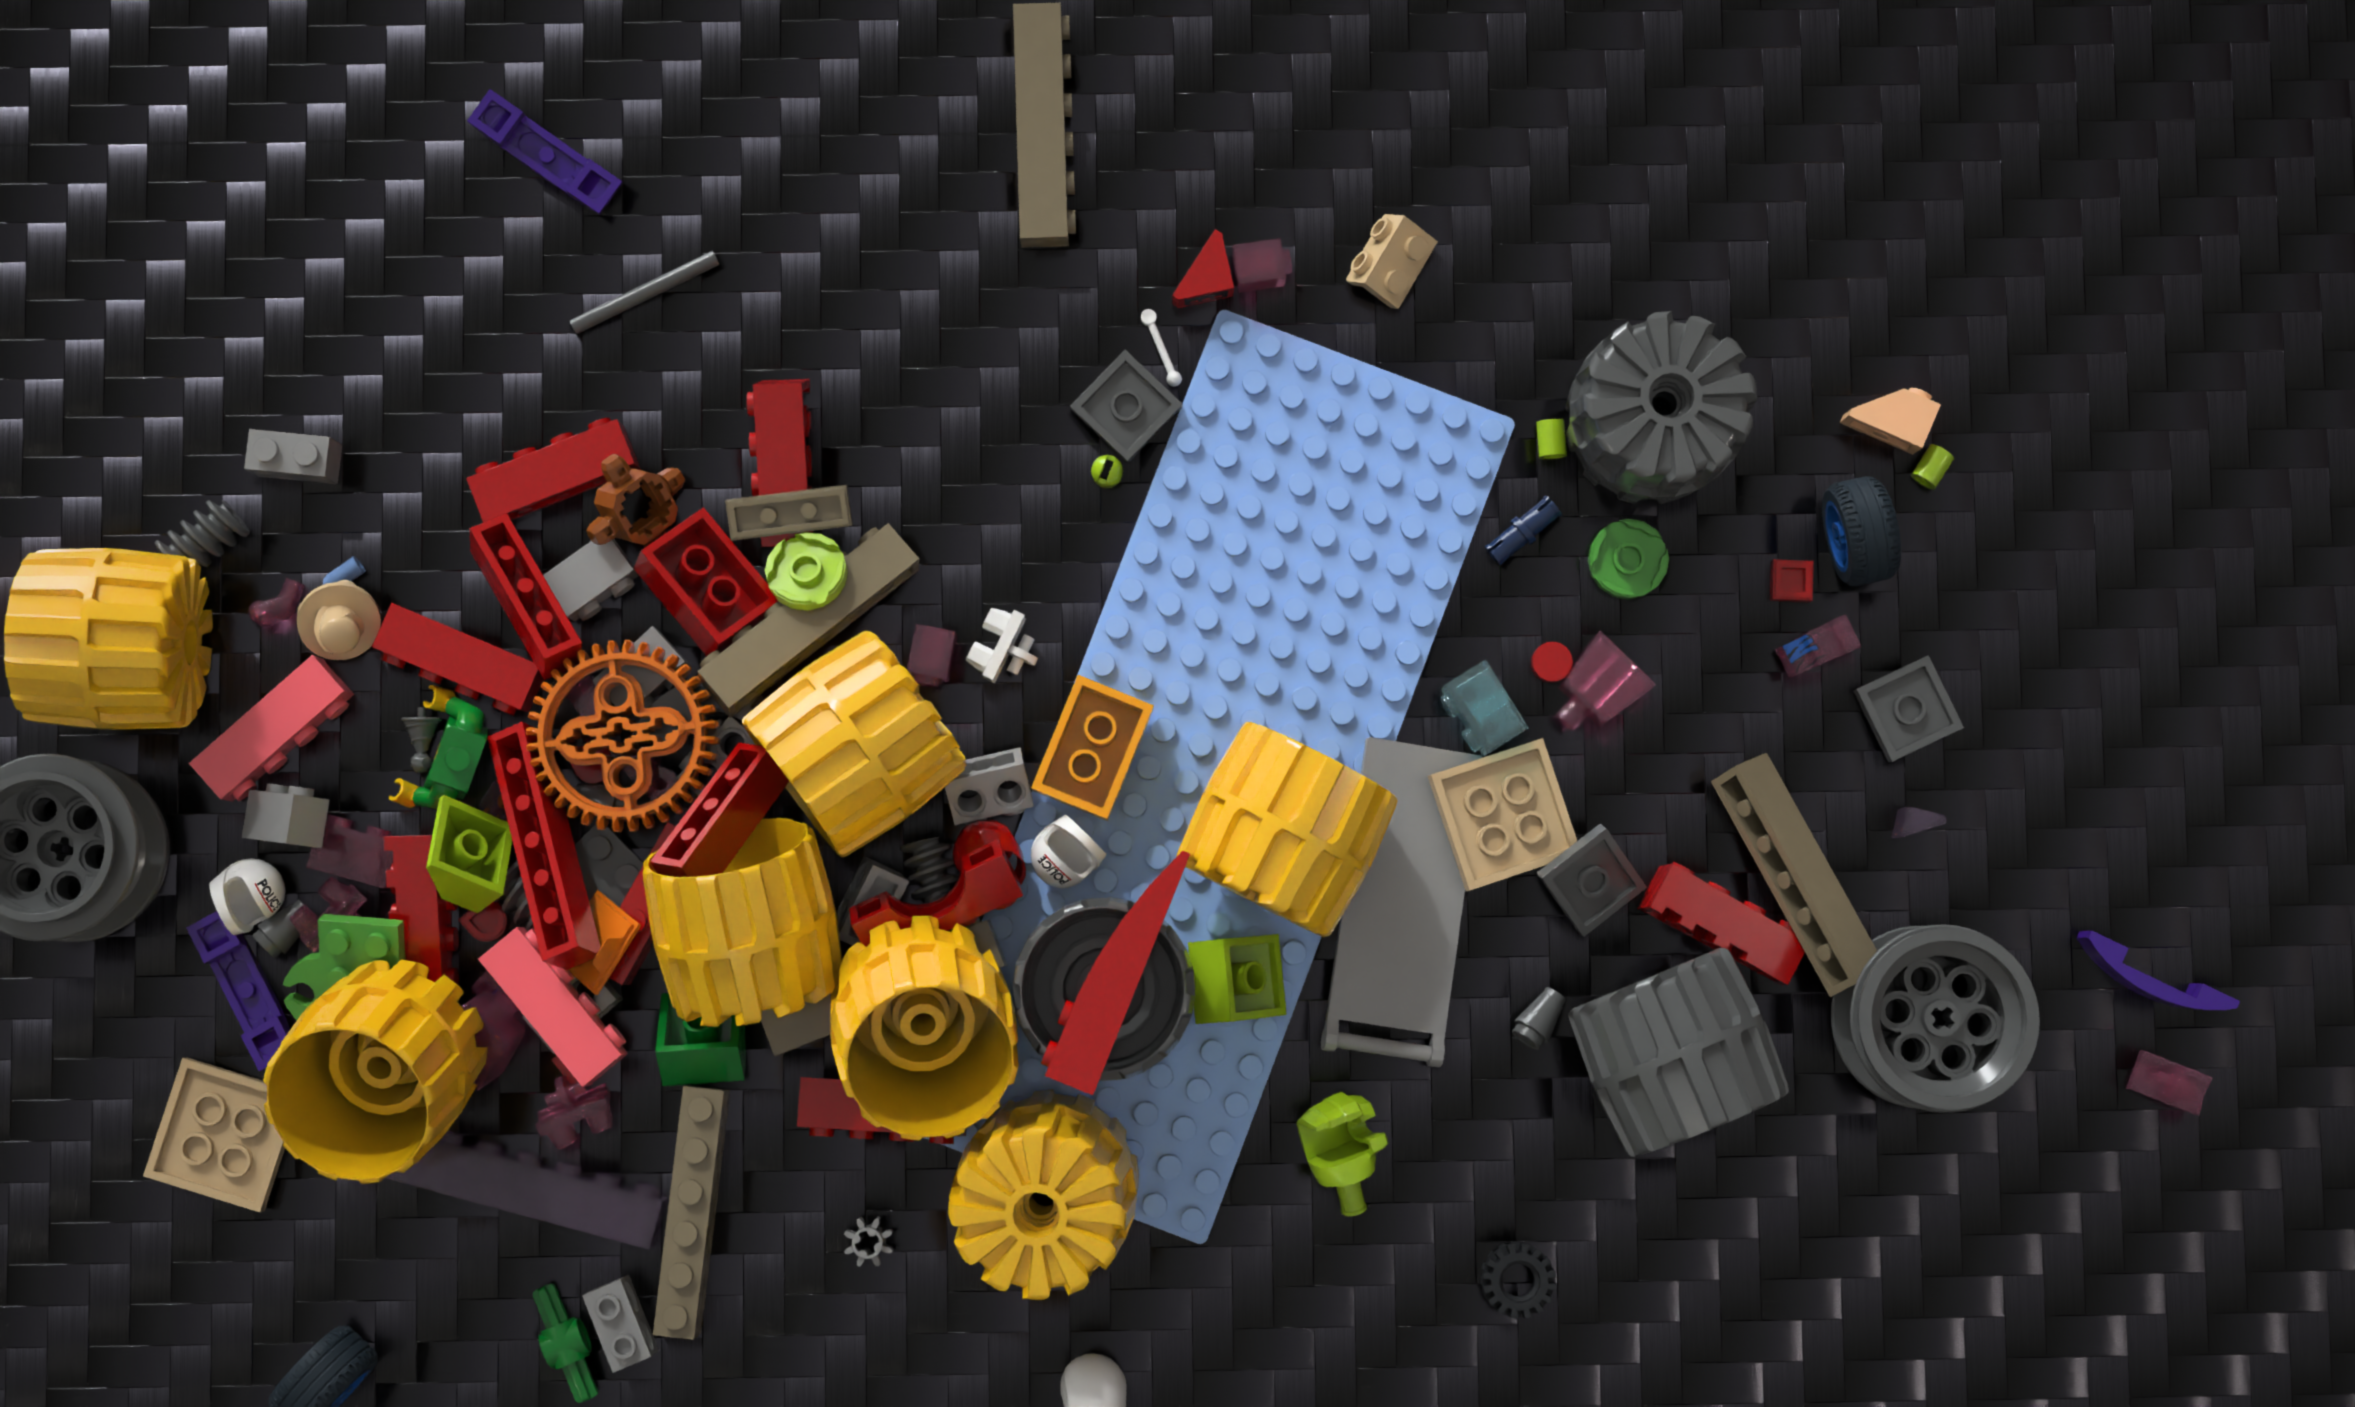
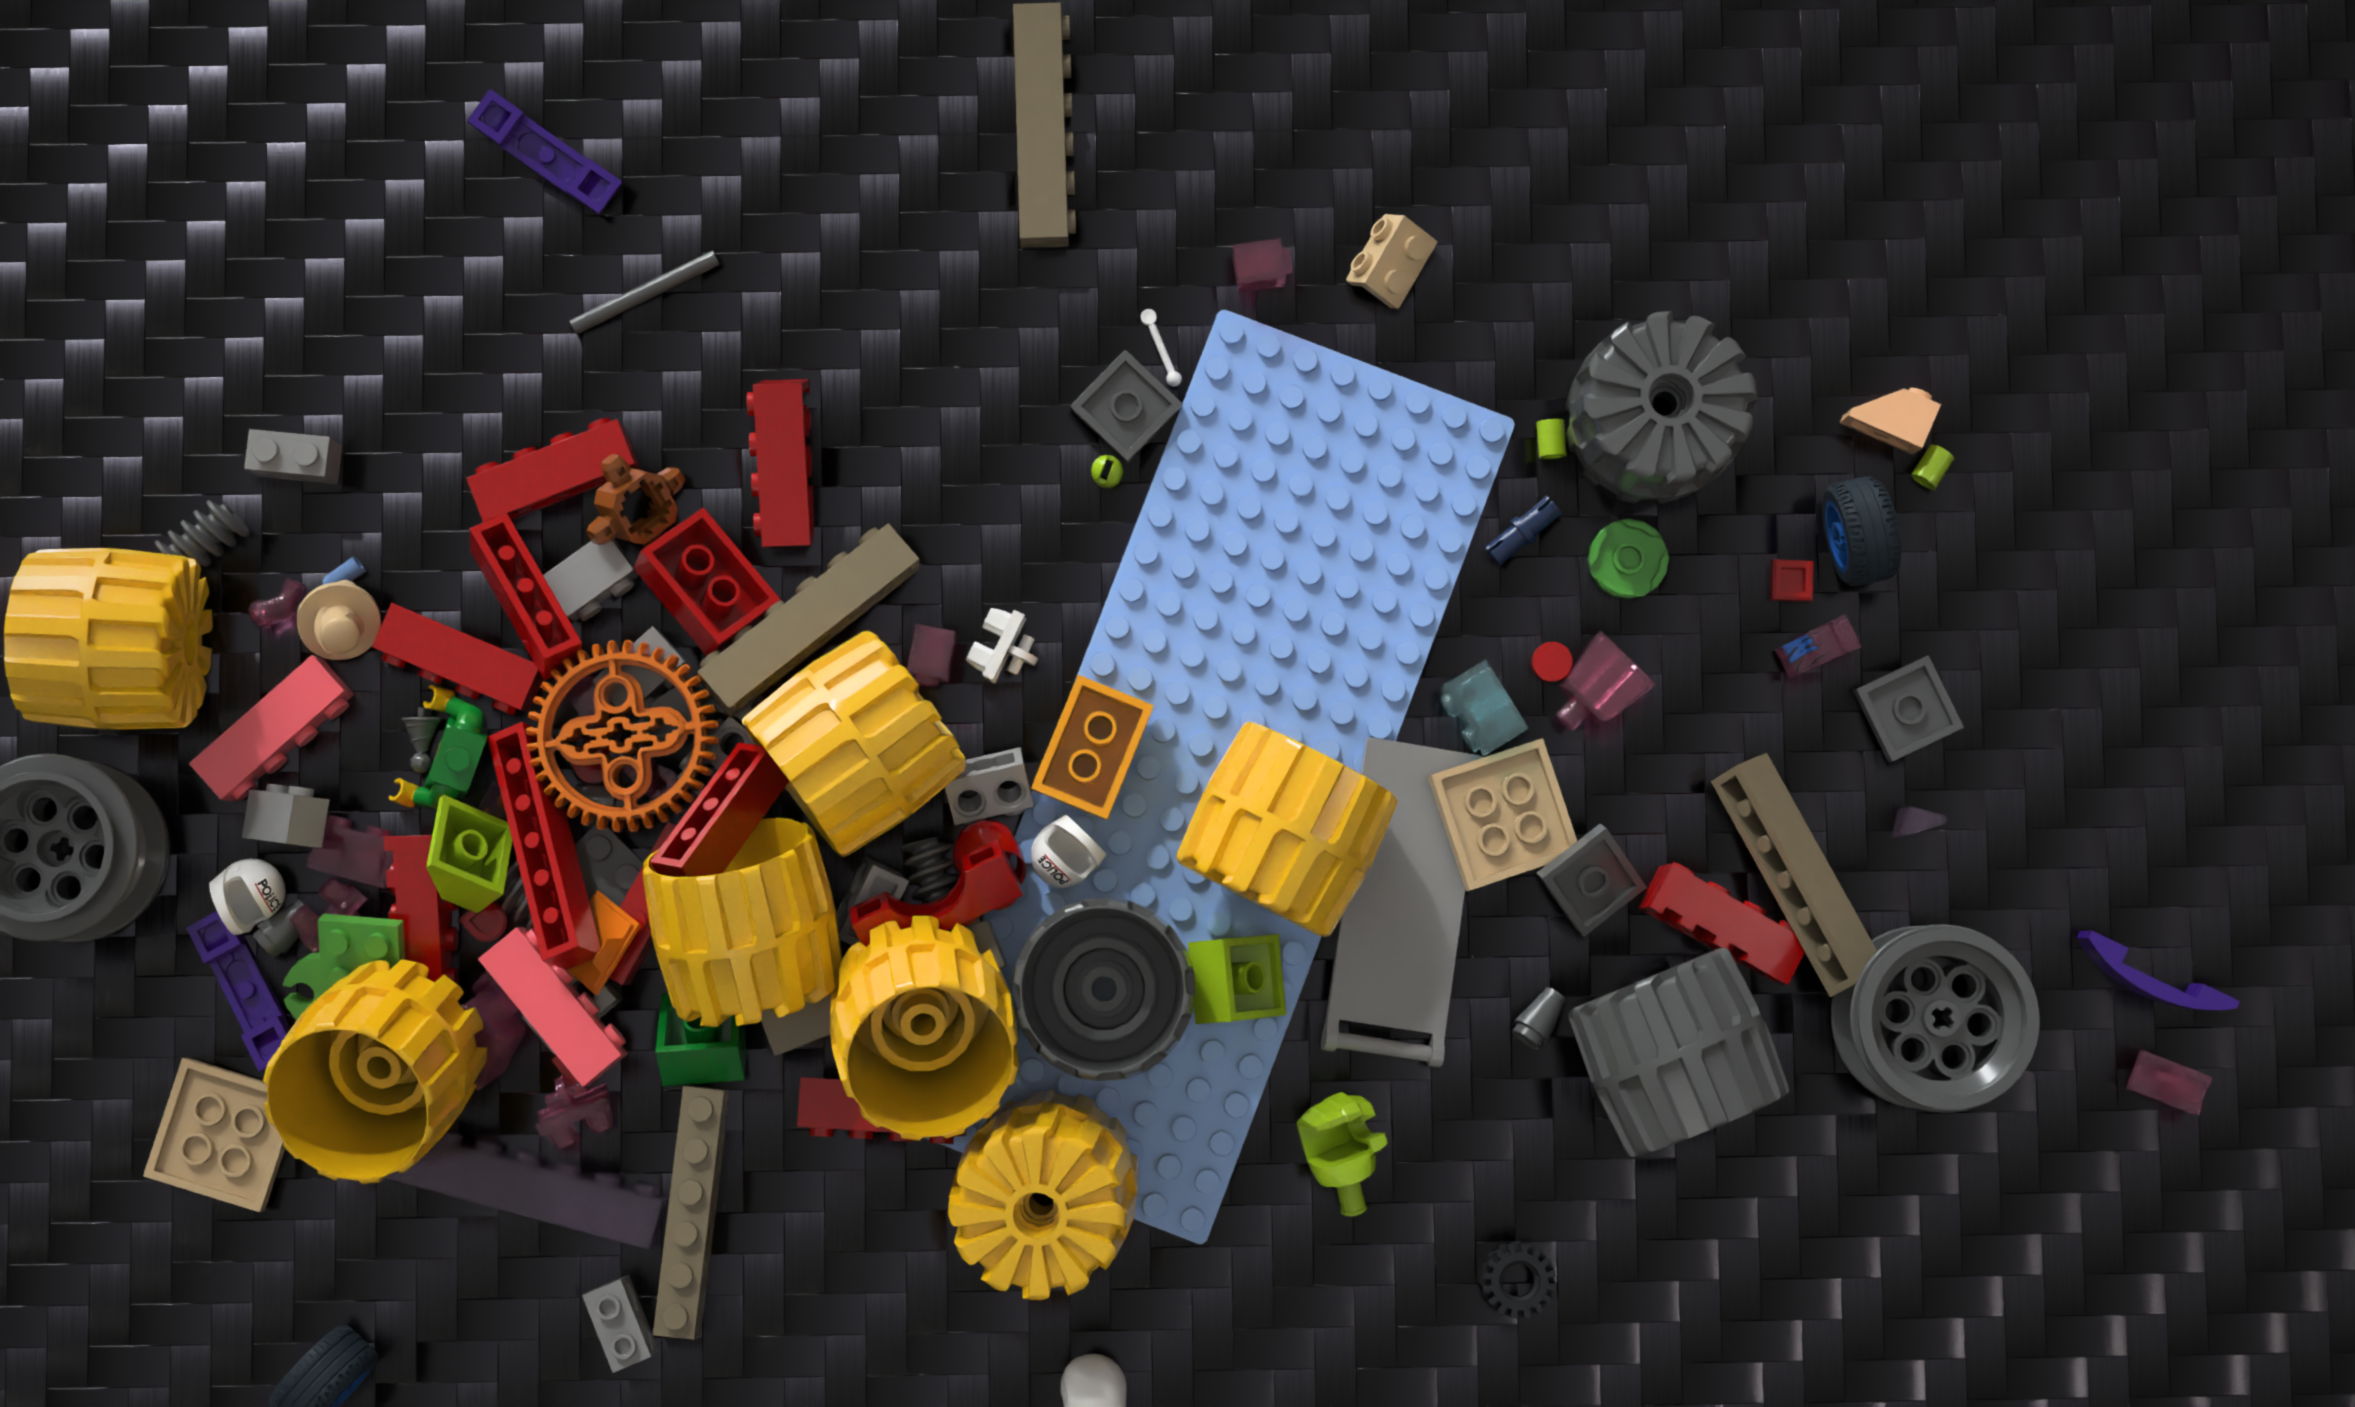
green axle [533,1283,598,1403] -> none
dark tan tile [725,484,853,541] -> none
lime tile [765,532,848,611] -> none
light grey gear [844,1216,894,1267] -> none
red slope [1041,851,1190,1095] -> none
red slope [1172,229,1234,308] -> none

